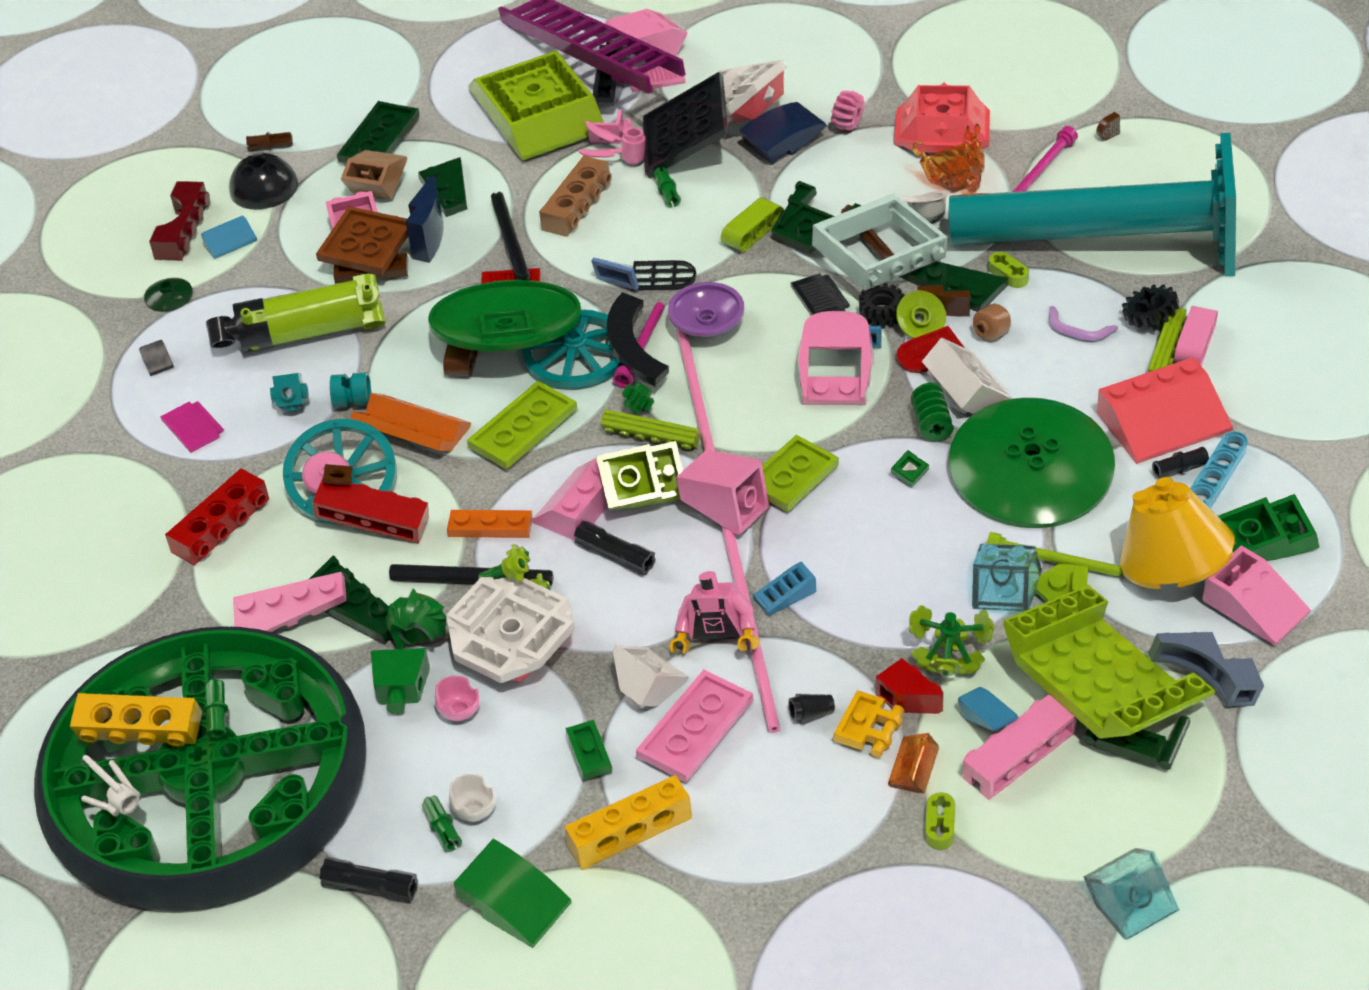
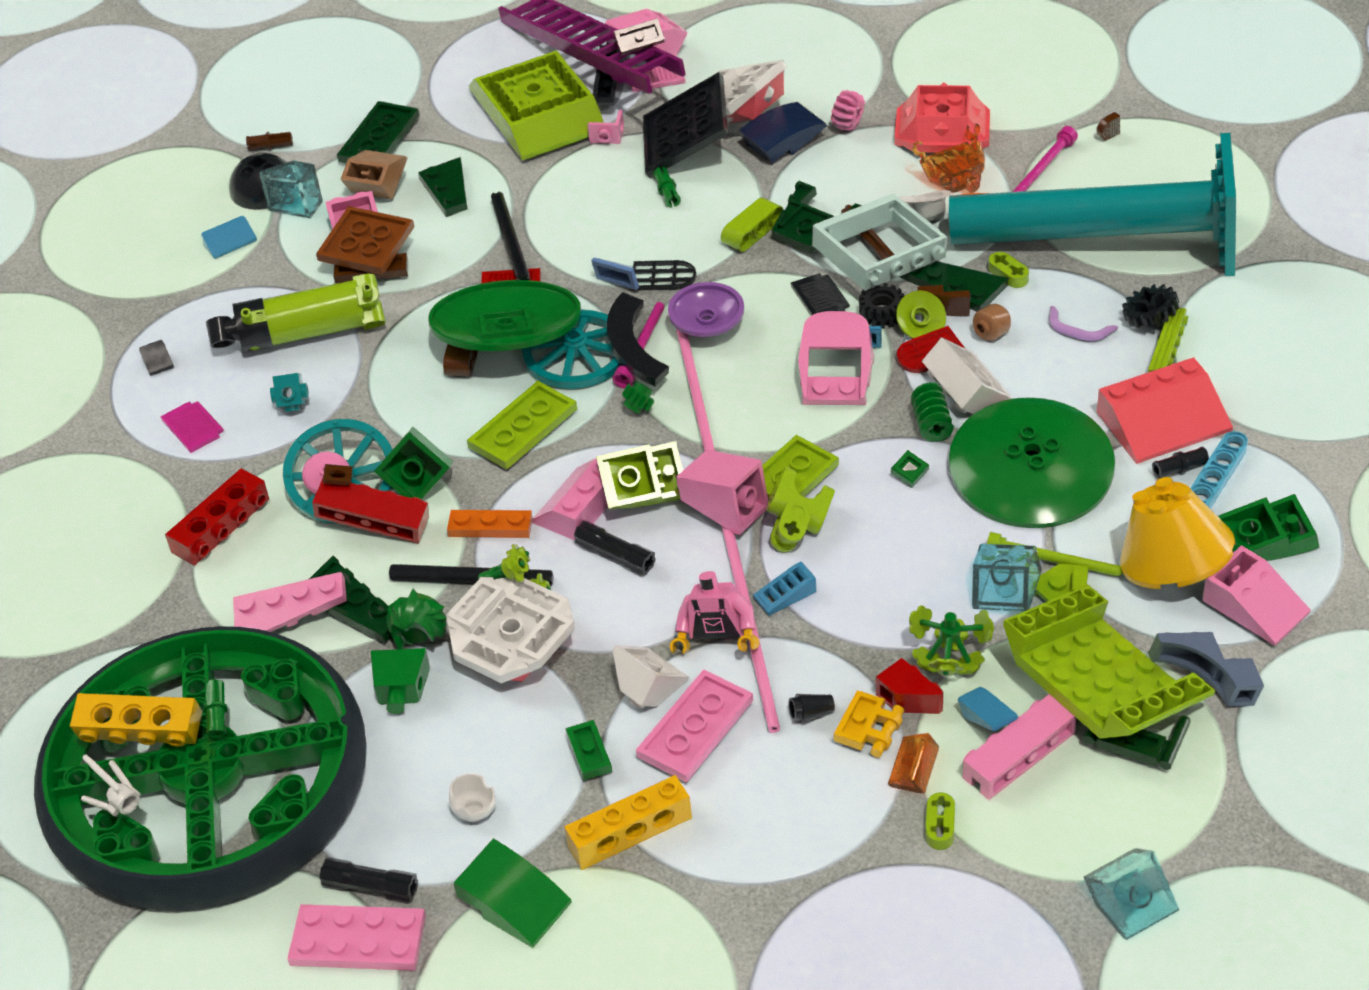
dark green dish [144,277,193,312] -> none
dark red arch [149,181,210,261] -> none
teal wheel [330,372,372,408] -> none
orange slope [350,393,472,452] -> none
dark blue slope [405,176,444,263] -> none
green axle [422,795,462,852] -> none
bright pink hair [434,675,479,721] -> none
medium nougat brick [539,155,612,237] -> none
bright pink plant [578,118,645,165] -> none
lime piece [600,409,701,449] -> none
bright pink beam [1174,306,1218,366] -> none
none -> clear light blue slope [259,160,323,219]
none -> bright pink plate [287,904,426,971]
none -> green slope [374,426,453,500]
none -> panel [613,18,665,55]
none -> lime piece [766,466,835,552]

